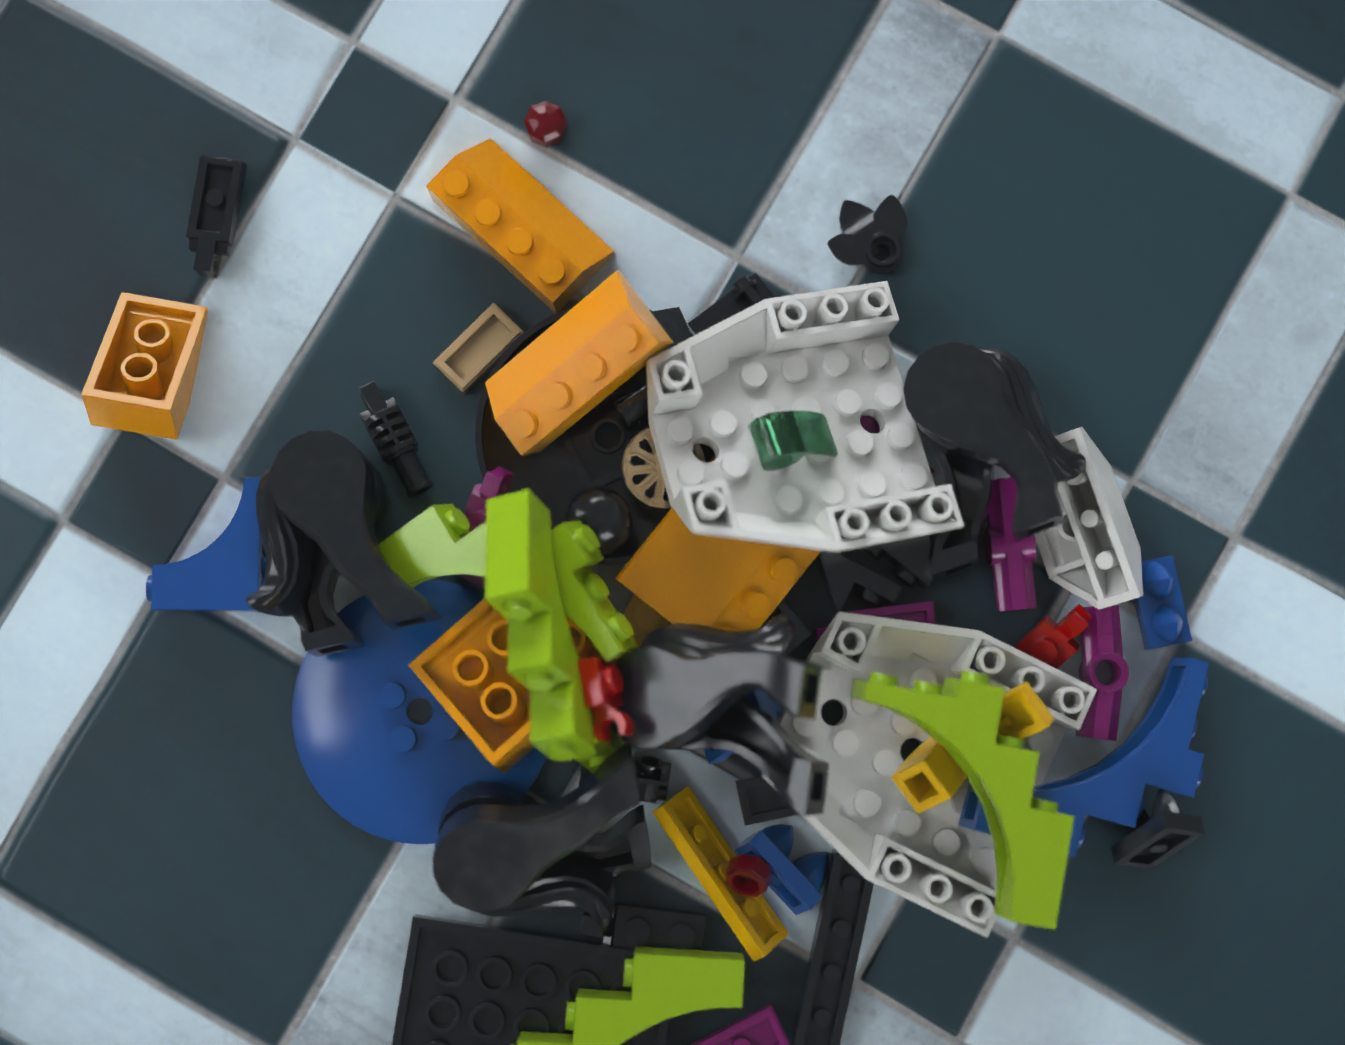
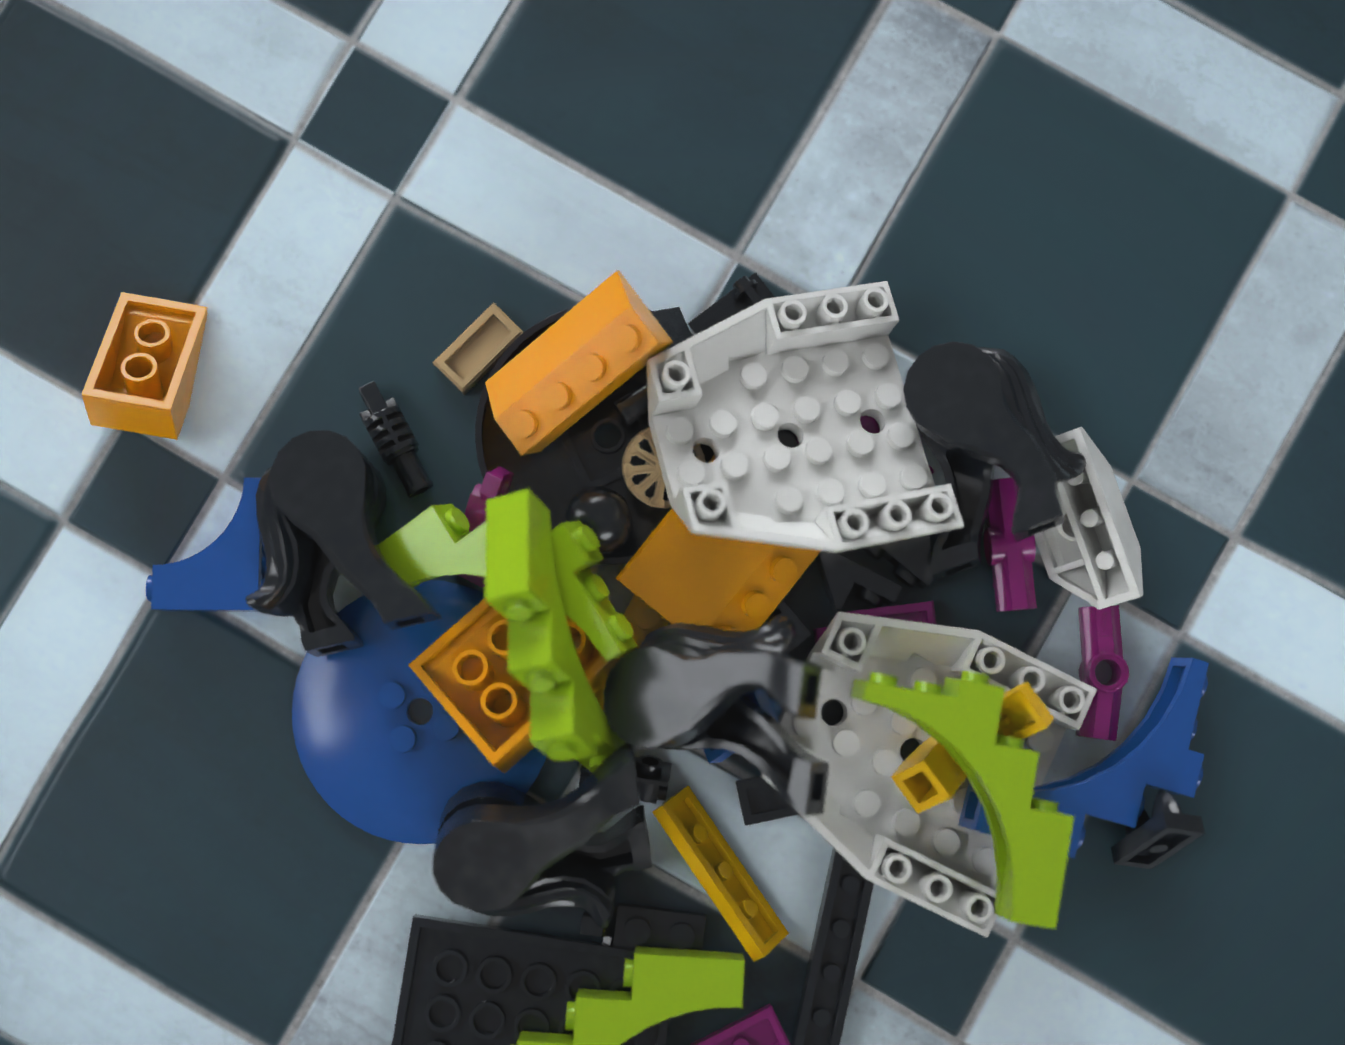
black hinge [186,155,247,278] -> none
light orange slope [426,138,615,314] -> none
dark red tile [524,101,568,148] -> none
red plate [578,657,634,742] -> none
dark red tile [725,854,772,897] -> none
blue tile [735,824,829,915] -> none
clear green panel [749,411,838,471] -> none
black plate [827,195,908,274] -> none
red plate [1015,604,1092,669] -> none
blue tile [1133,555,1192,650] -> none

